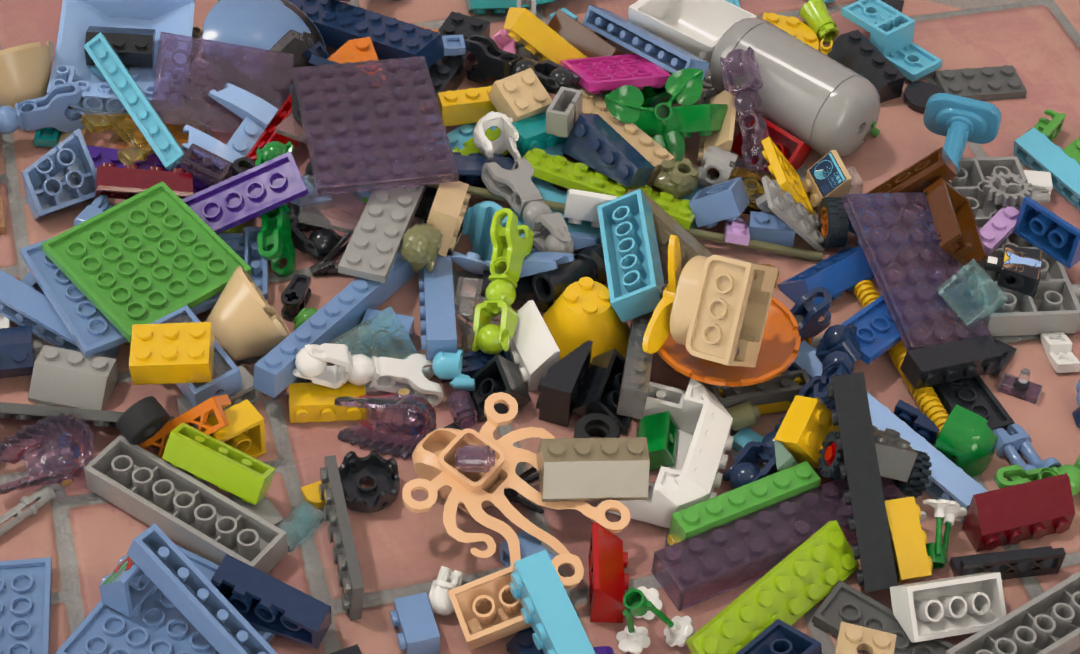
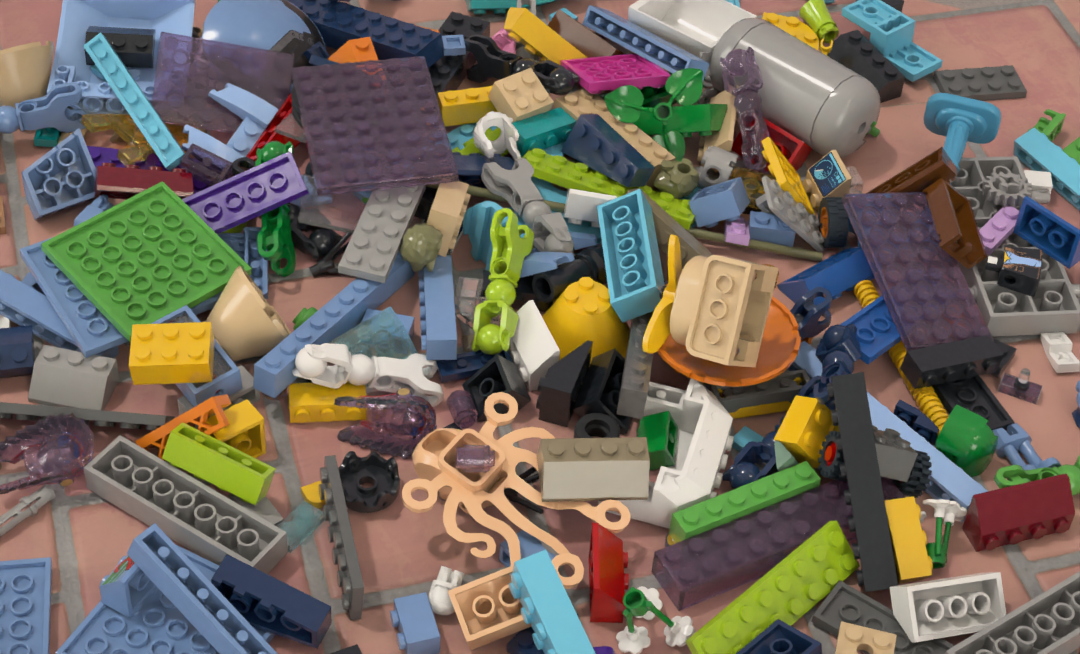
black tyre [116,396,169,445] -> none
black piece [281,274,311,322] -> none
medium azure piece [432,350,475,391] -> none
light blue dish [451,252,491,275] -> none
light grey piece [546,86,583,138] -> none
olive brick [727,400,761,432] -> none
black tile [903,81,945,113] -> none
clear light blue slope [936,259,1009,327] -> none
black fence [949,546,1066,580] -> none

